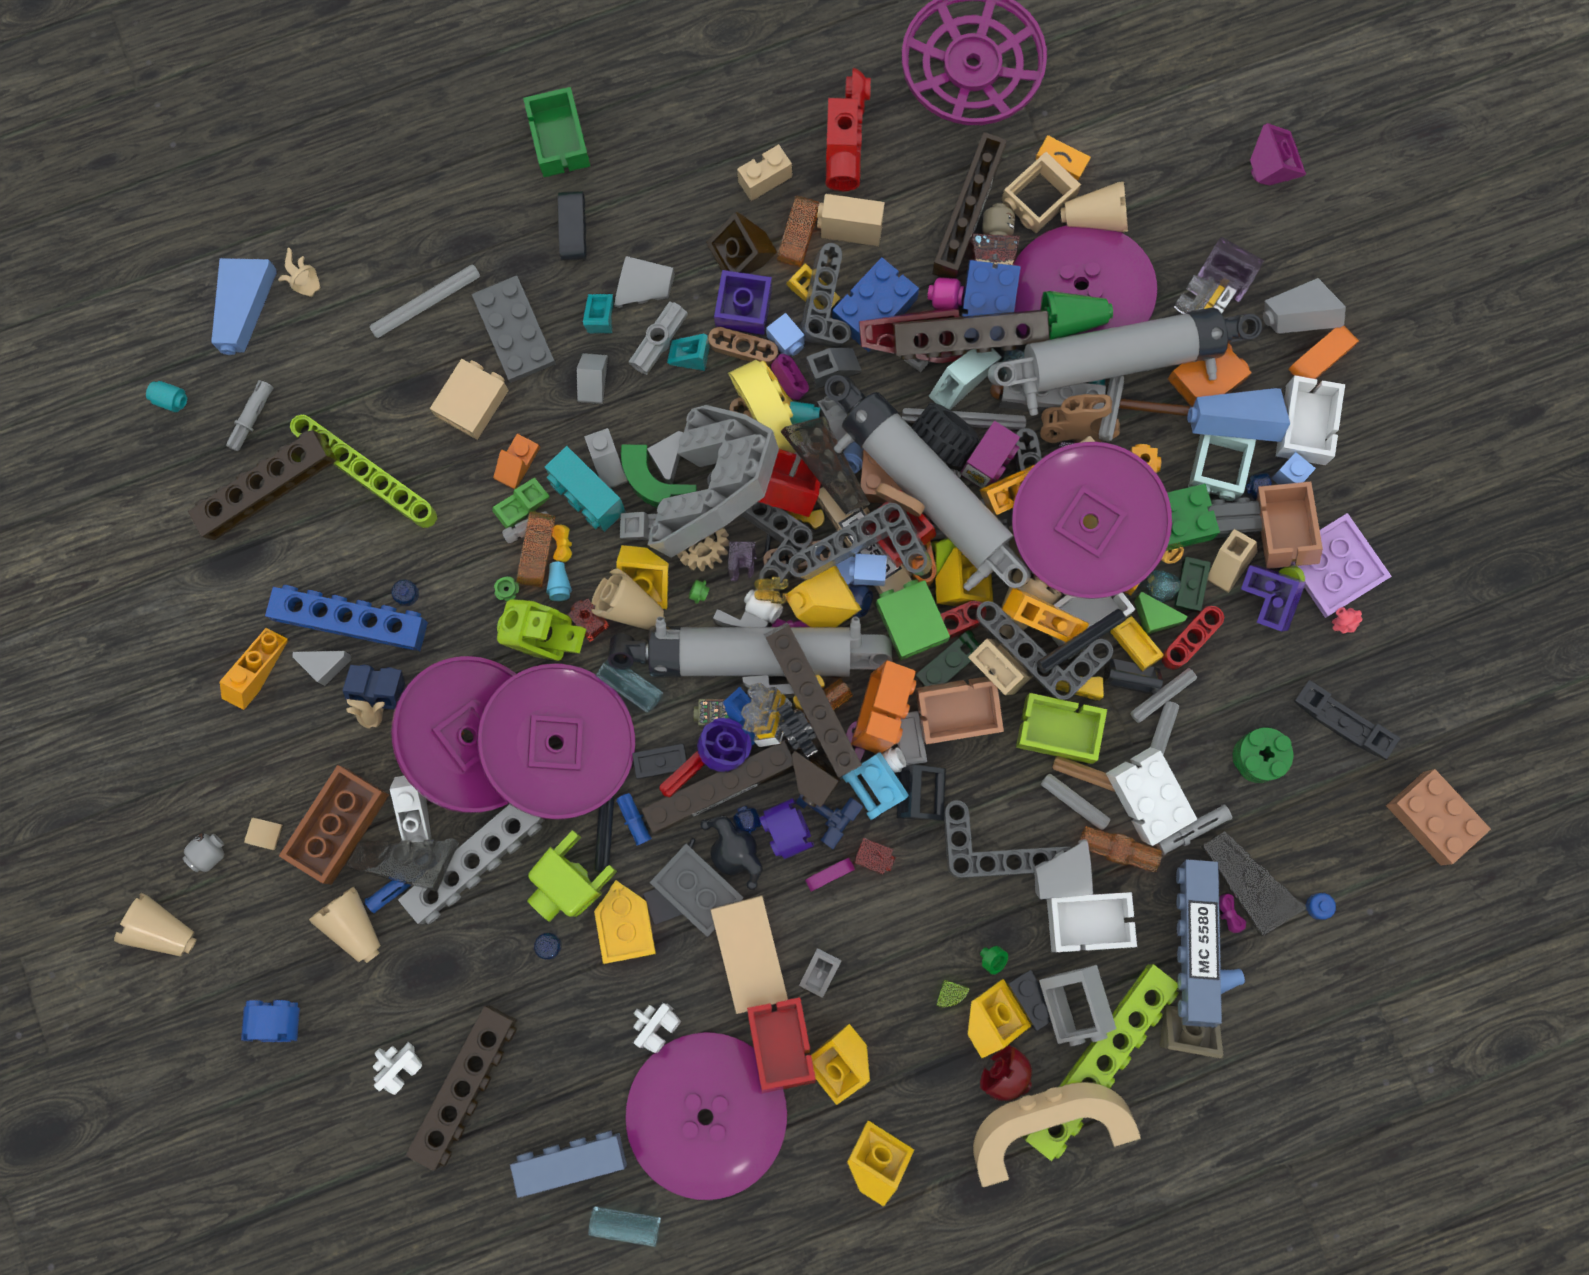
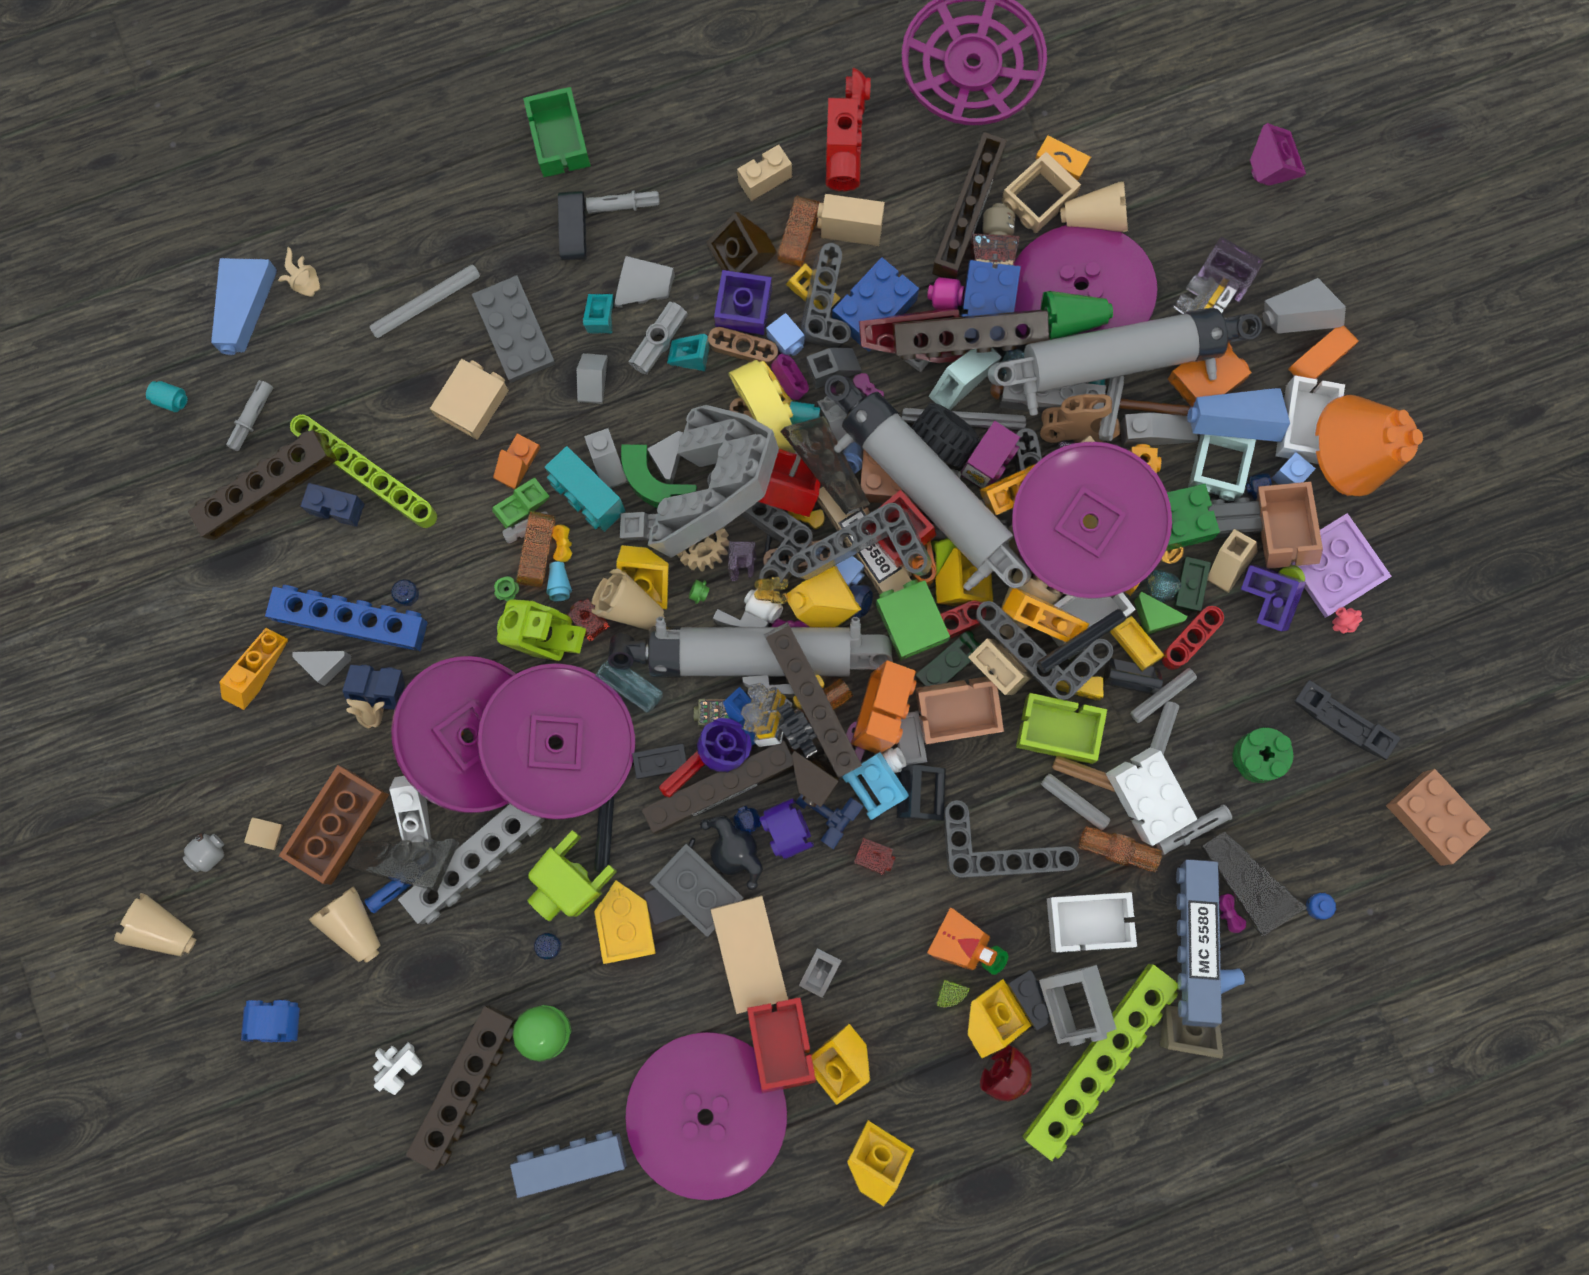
clear light blue piece [588,1206,661,1247] -> none
blue axle [617,793,652,846] -> none
white hips [633,1003,681,1053] -> none
magenta beam [805,858,855,892] -> none
light blue brick [849,554,887,586] -> none
medium nougat tile [875,483,925,517] -> none
tan arch [973,1083,1141,1187] -> none
light grey slope [1034,839,1093,899] -> none
none -> dark blue brick [300,483,365,527]
none -> bright green tile [513,1005,571,1062]
none -> light grey axle [586,191,660,214]
none -> magenta piece [853,373,884,397]
none -> orange torso [927,908,997,970]
none -> light grey slope [1120,413,1198,448]
none -> orange cone [1315,395,1423,496]

